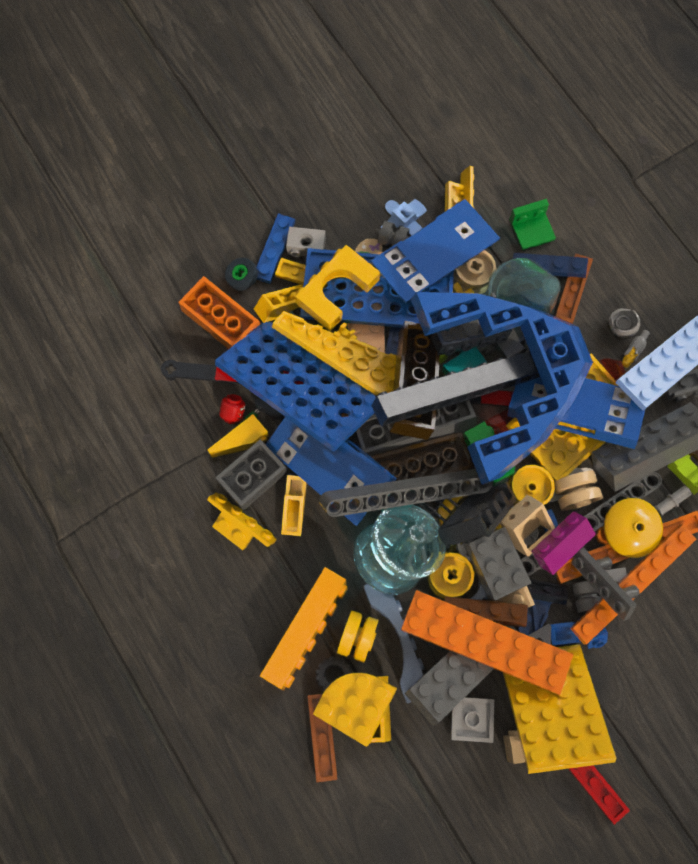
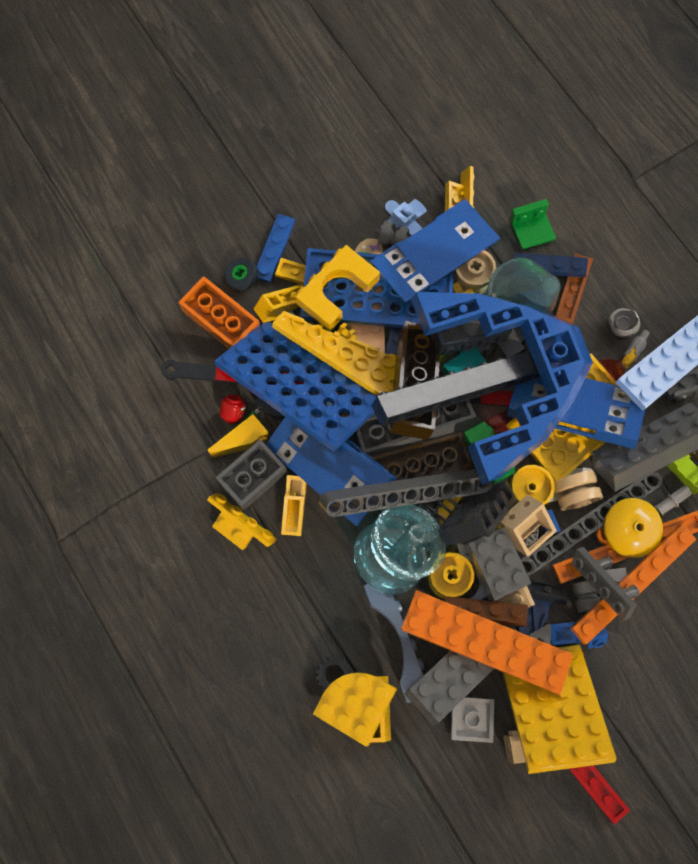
light orange brick [260,567,348,690] -> none
light grey brick [286,227,326,257] -> none
dark orange plate [308,694,338,782] -> none
yellow wheel [337,611,379,663] -> none
magenta brick [531,511,596,575] -> none

